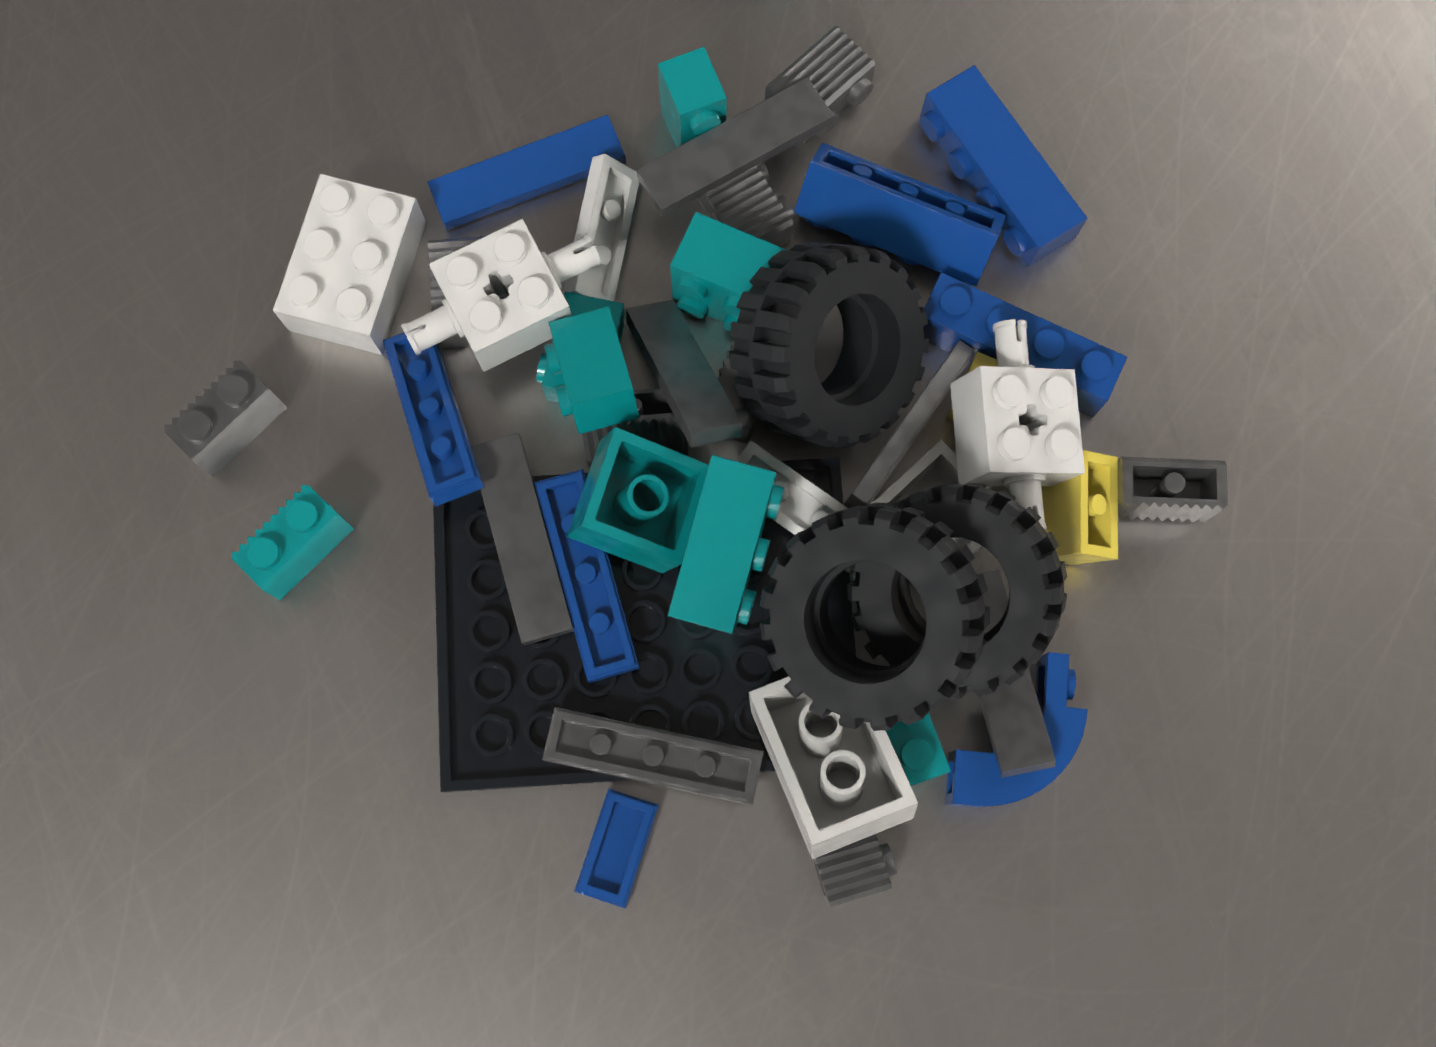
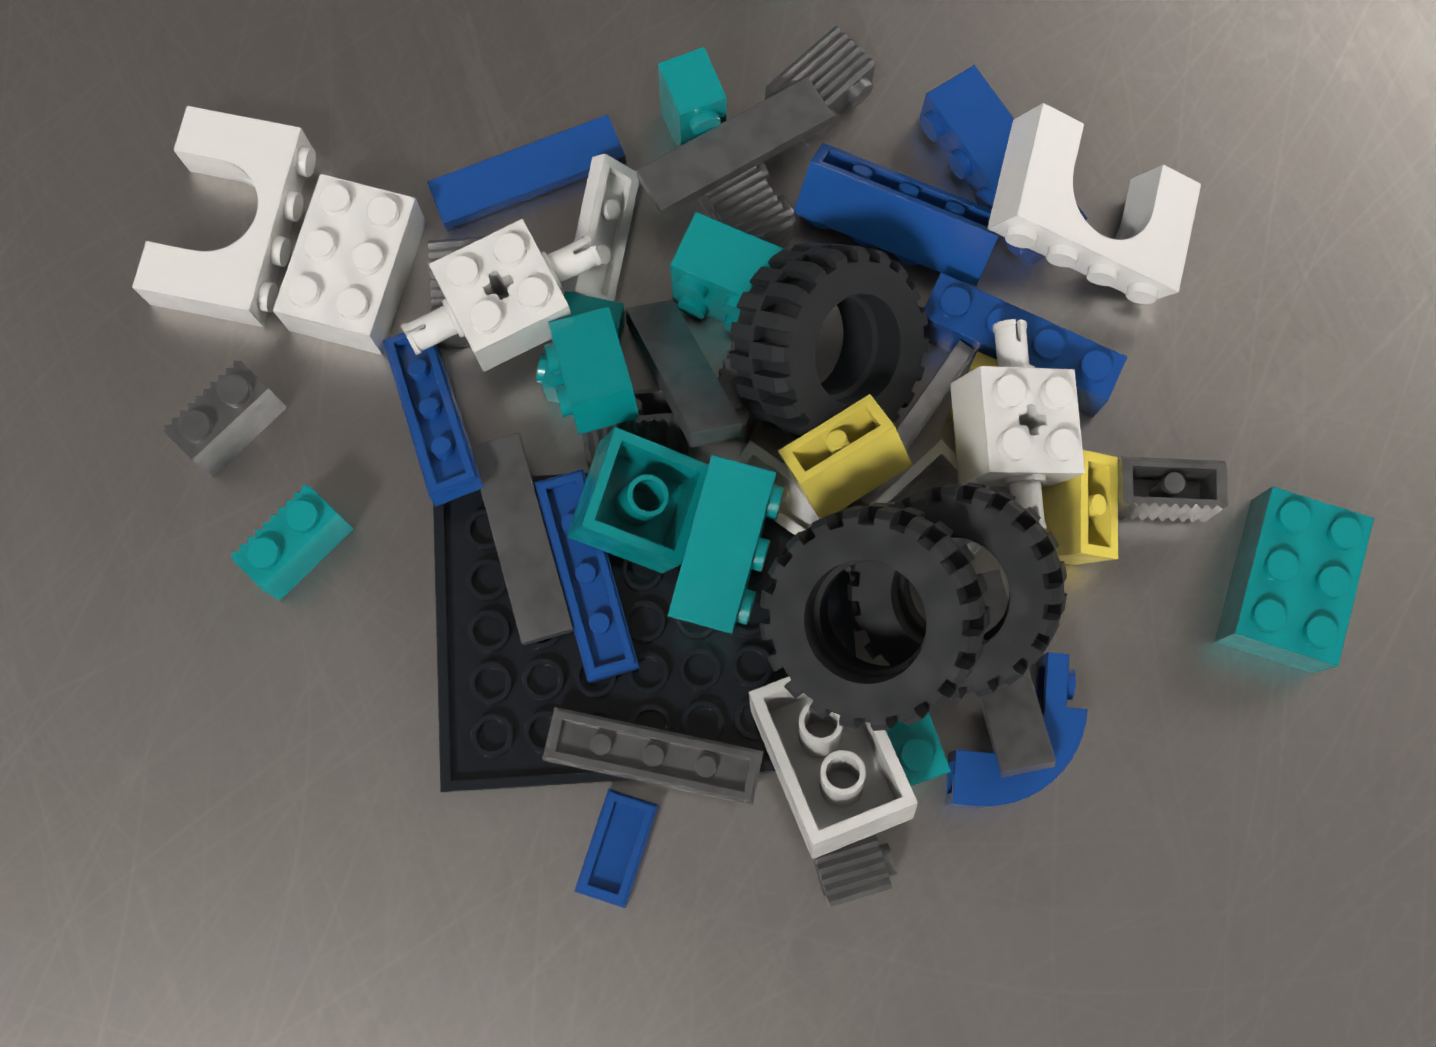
none -> white arch [132,106,316,327]
none -> light yellow brick [778,394,913,519]
none -> white arch [987,103,1201,304]
none -> teal brick [1214,486,1374,674]

